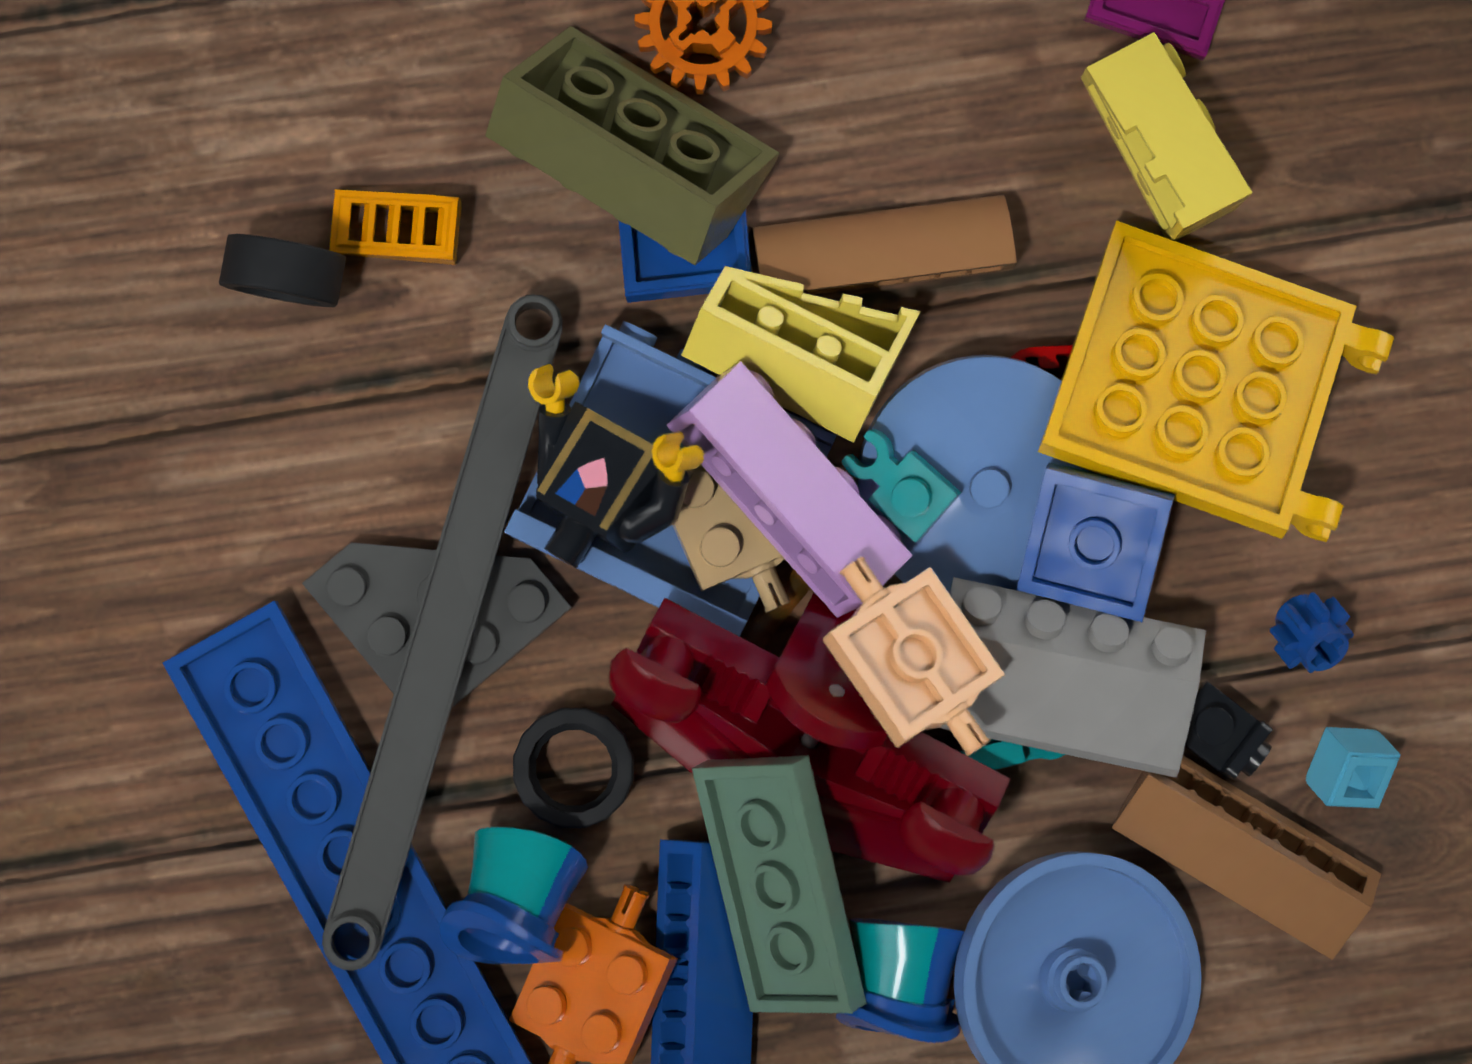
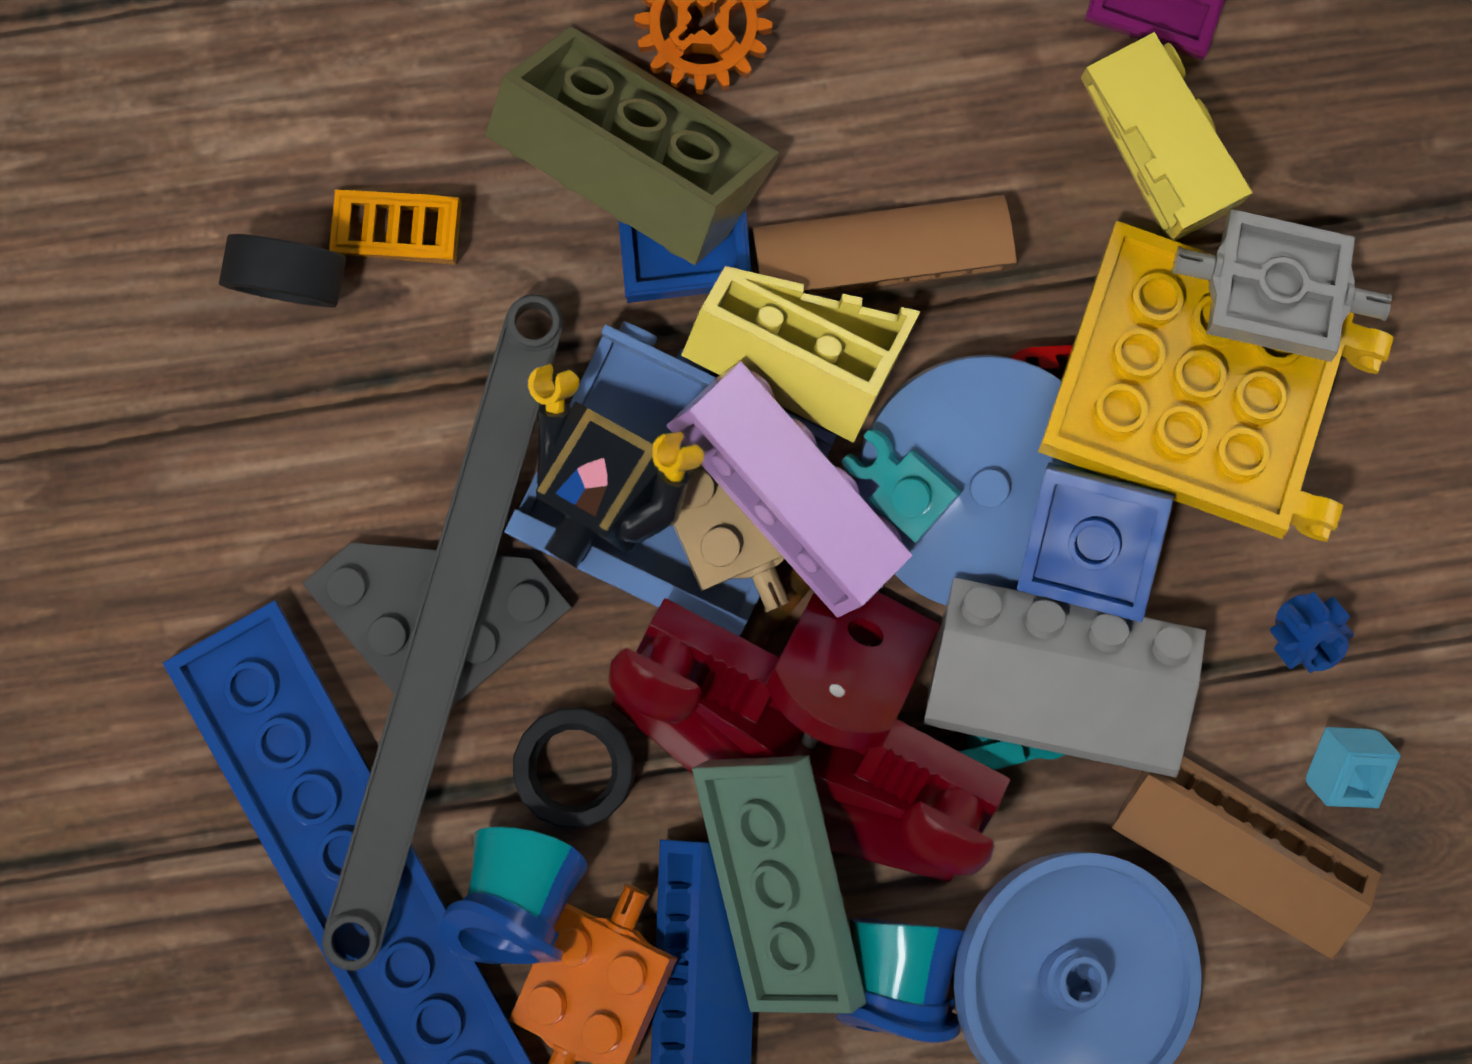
light nougat plate [822,556,1005,756] -> none
black bracket [1185,681,1273,779] -> none
none -> light grey plate [1172,209,1392,362]

